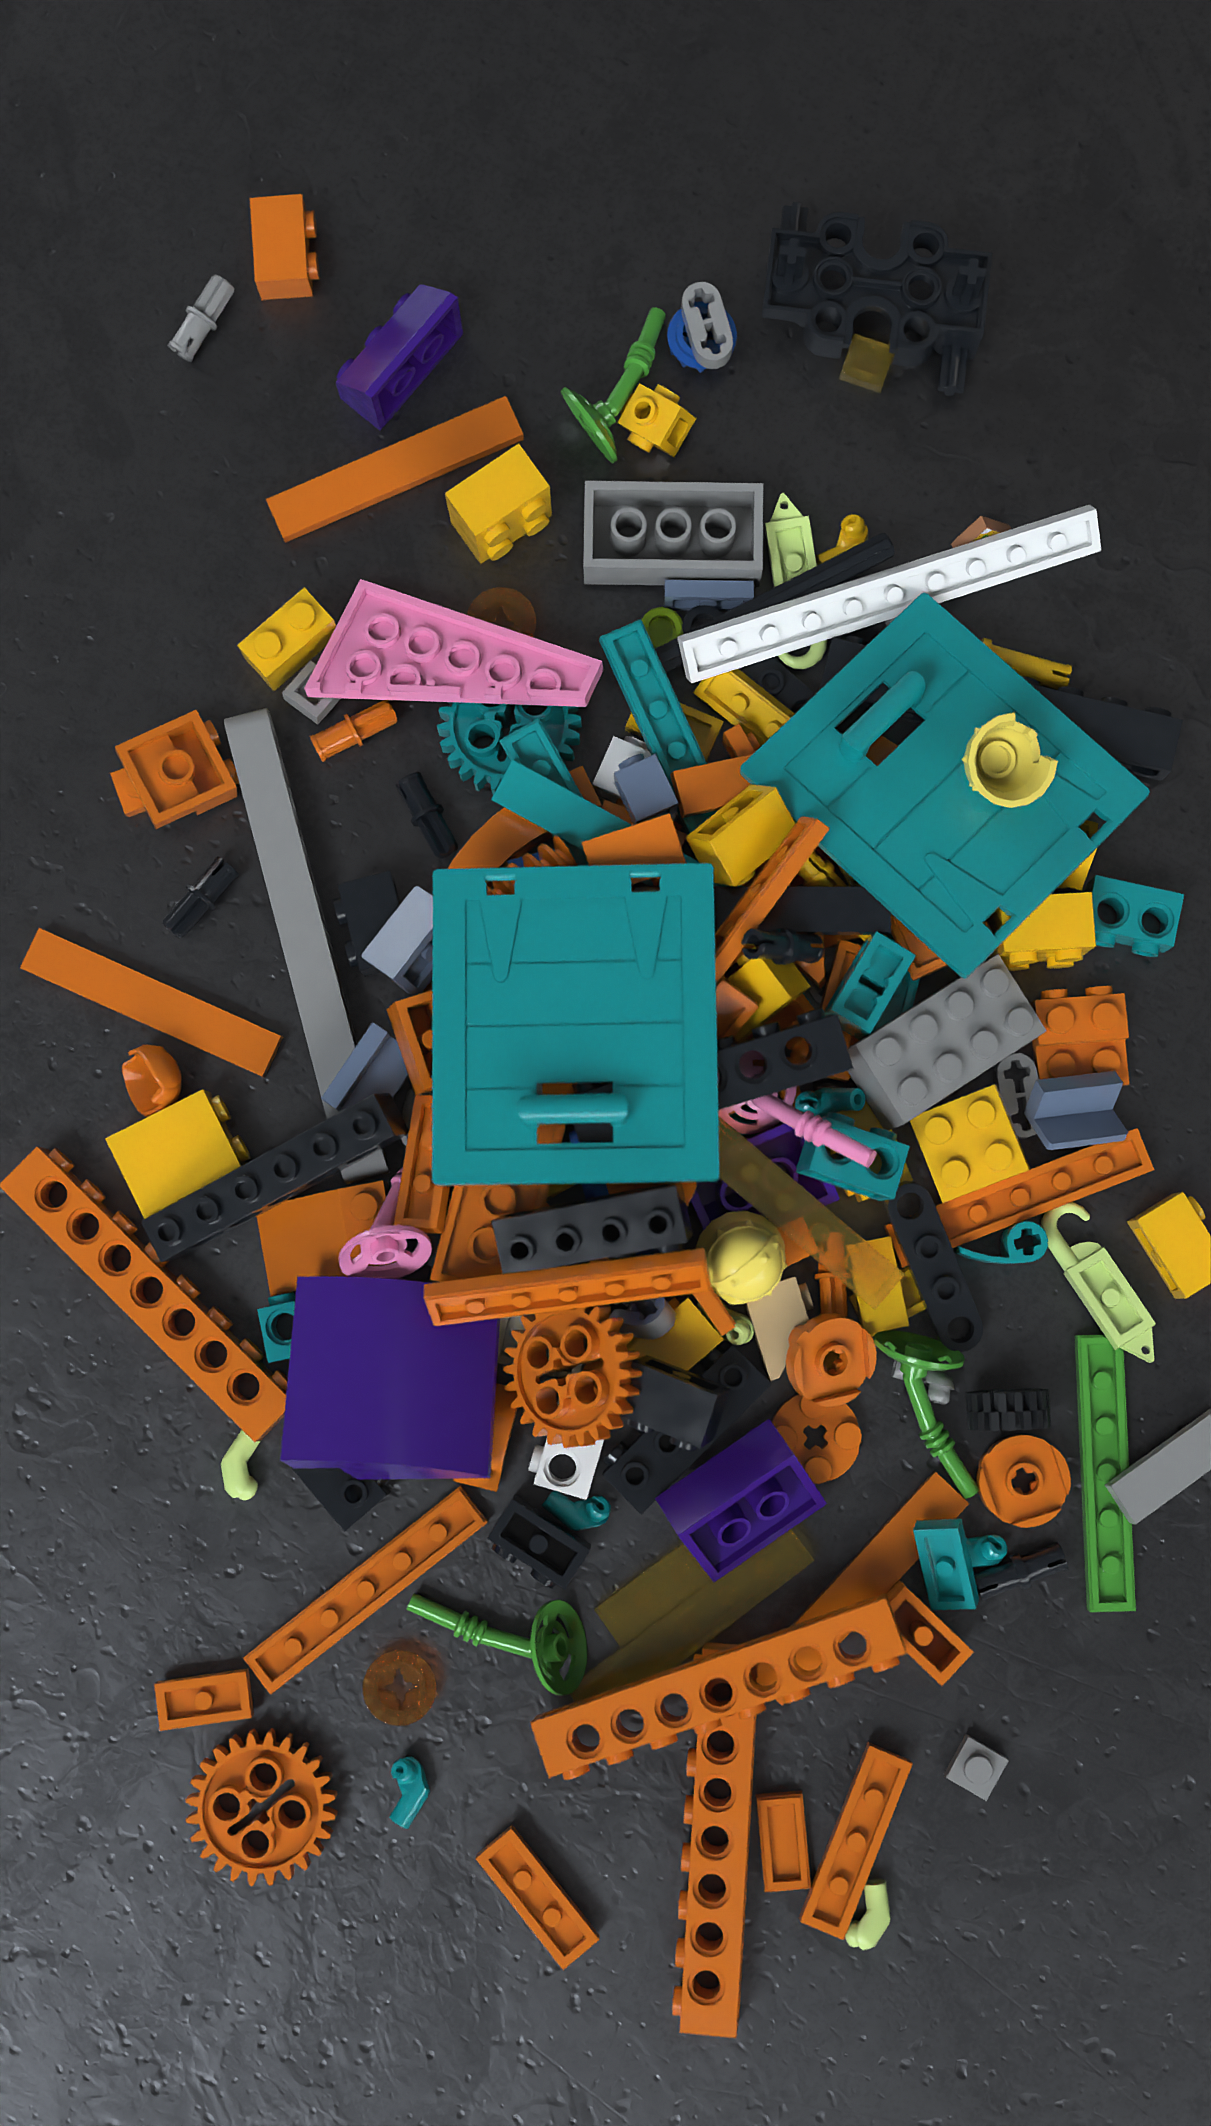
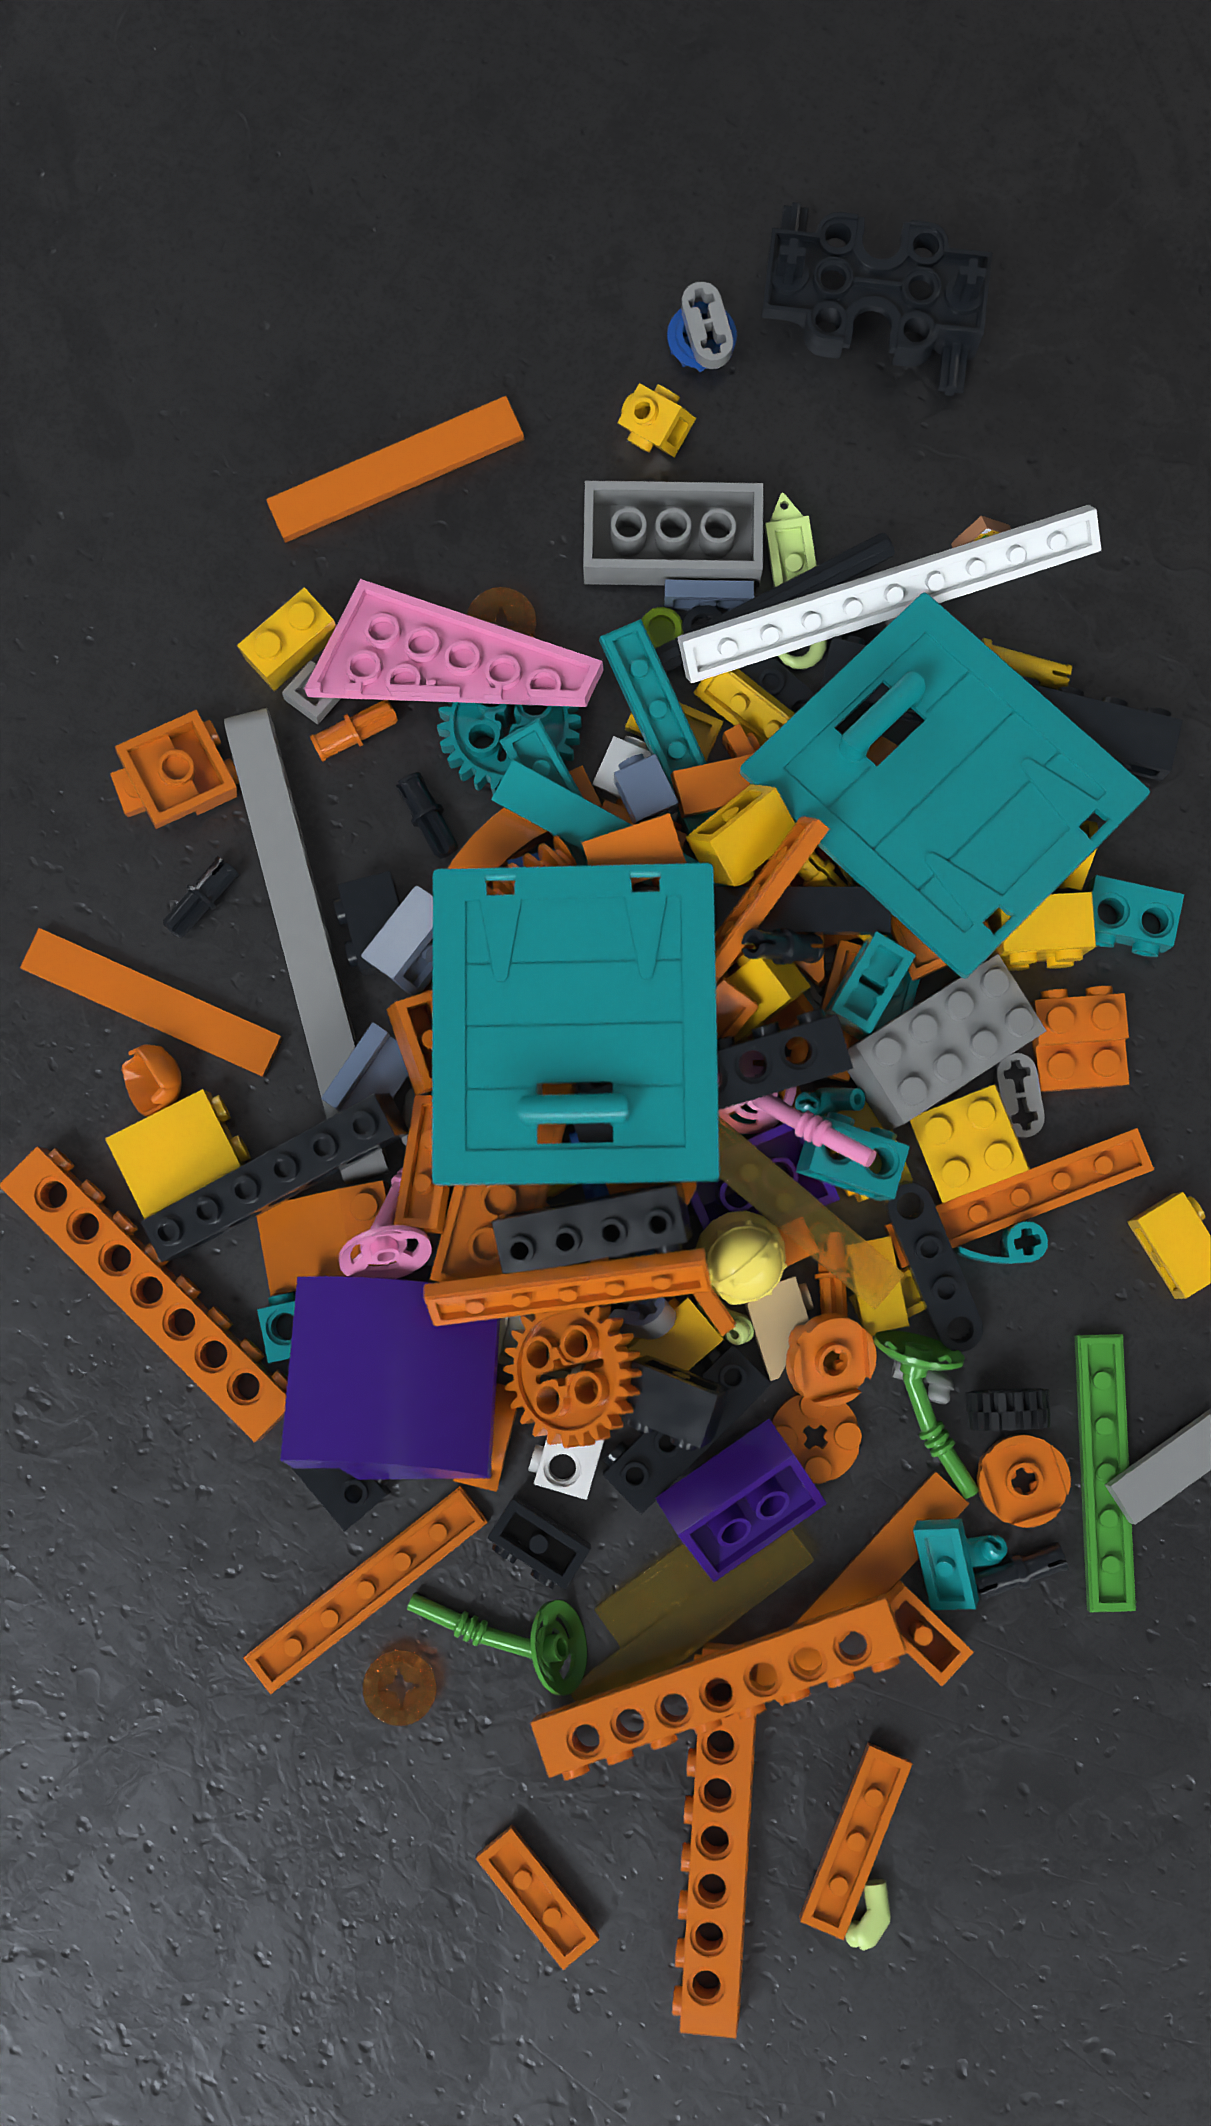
orange plate [154,1668,254,1731] -> none
light grey axle [167,275,234,362] -> none
orange gear [185,1728,338,1886] -> none
yellowish green arm [221,1430,261,1501] -> none
orange brick [250,194,319,300] -> none
dark purple slope [335,284,463,431] -> none
teal arm [389,1757,430,1829] -> none
yellow brick [445,443,552,564] -> none
teal arm [541,1490,611,1531] -> none
bright green dish [560,308,666,464] -> none
orange tile [756,1790,811,1892] -> none
yellow arm [815,514,868,565] -> none
clear yellow tile [839,334,893,393] -> none
light grey plate [944,1734,1009,1801] -> none
light yellow helmet [962,712,1058,808] -> none
sand blue panel [1024,1071,1128,1150] -> none
yellowish green plate [1041,1202,1156,1363] -> none

